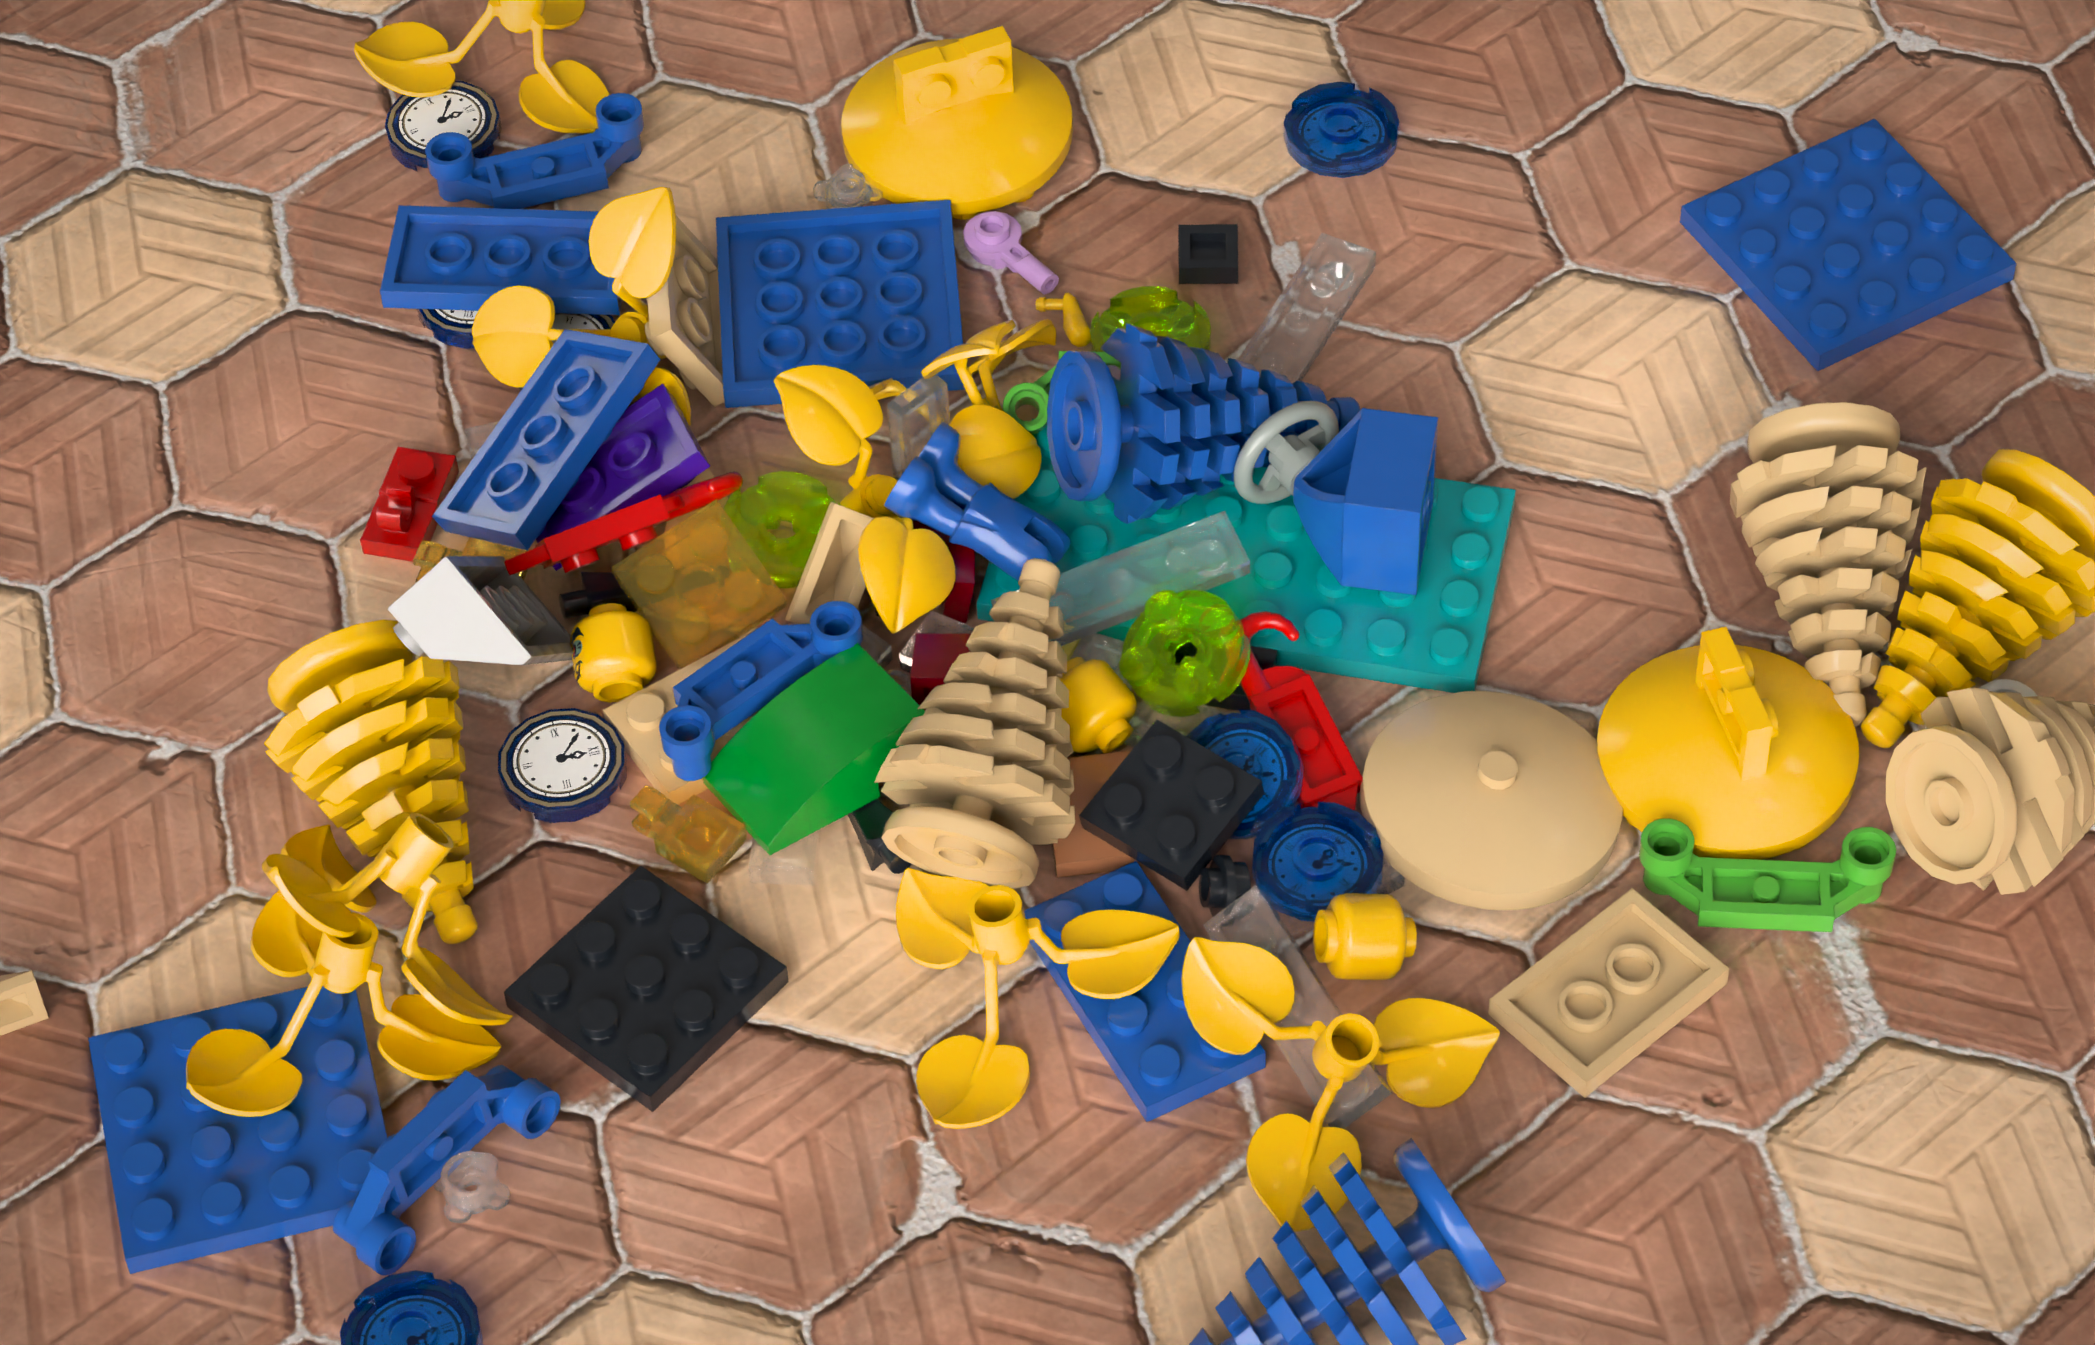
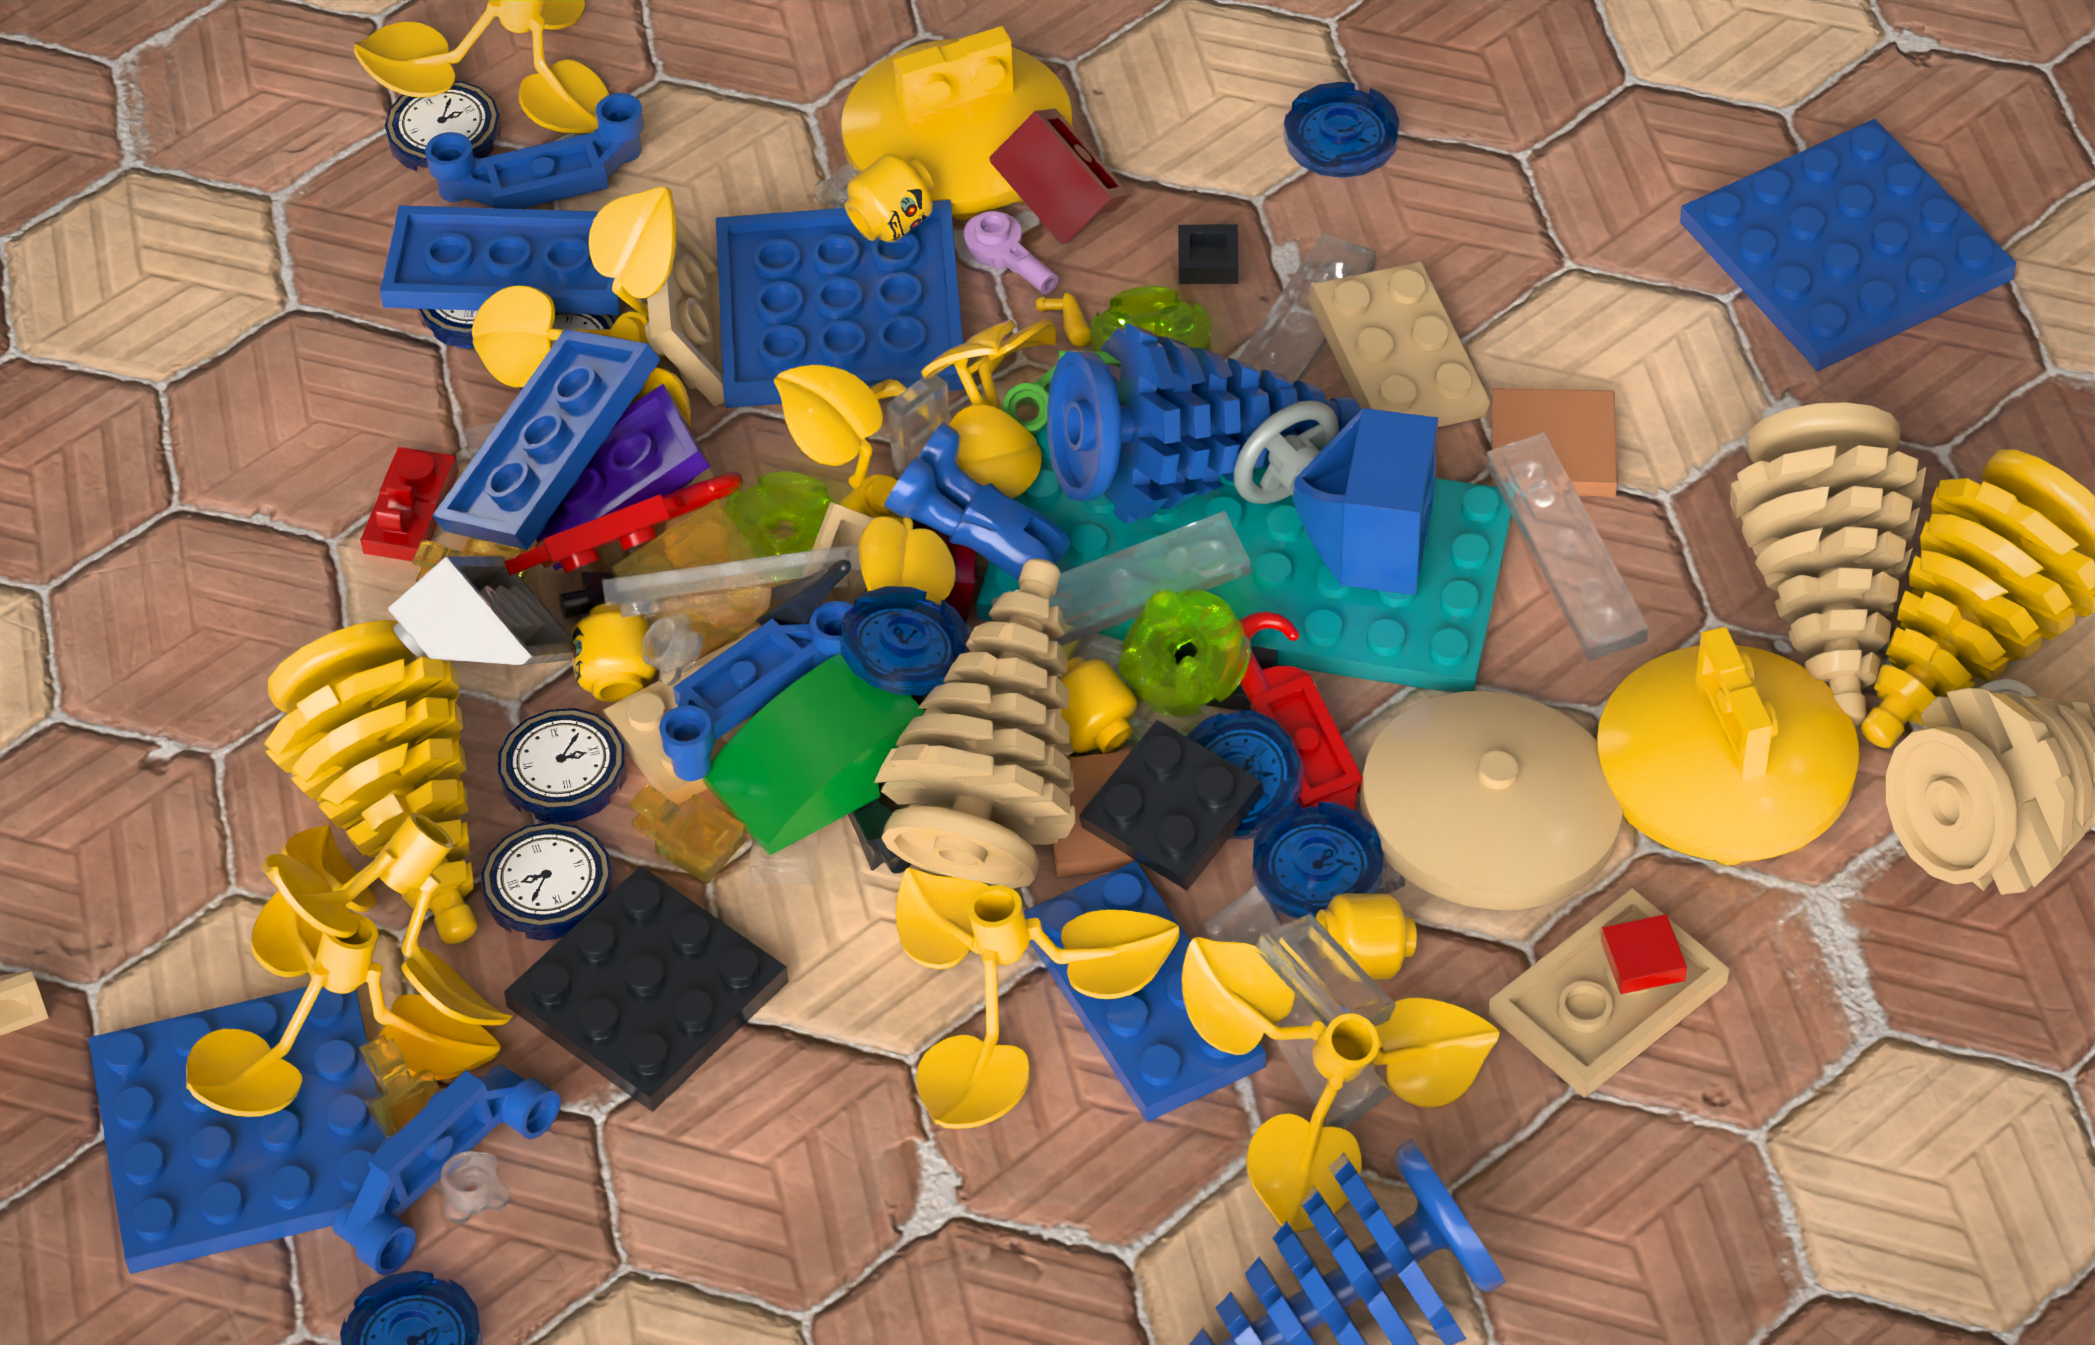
black plate [1199,855,1251,921] -> none
bright green plate [1639,819,1896,932] -> none
none -> clear yellow plate [359,1035,440,1139]
none -> tile [481,821,614,941]
none -> clear plate [602,544,861,618]
none -> clear plate [642,613,703,686]
none -> black piece [756,559,851,626]
none -> clear blue tile [839,586,969,695]
none -> yellow head [844,154,934,243]
none -> dark red panel [989,108,1131,244]
none -> clear tile [1255,913,1396,1027]
none -> tan plate [1307,262,1491,427]
none -> clear plate [1486,432,1649,661]
none -> nougat tile [1491,388,1617,497]
none -> red tile [1601,914,1687,995]

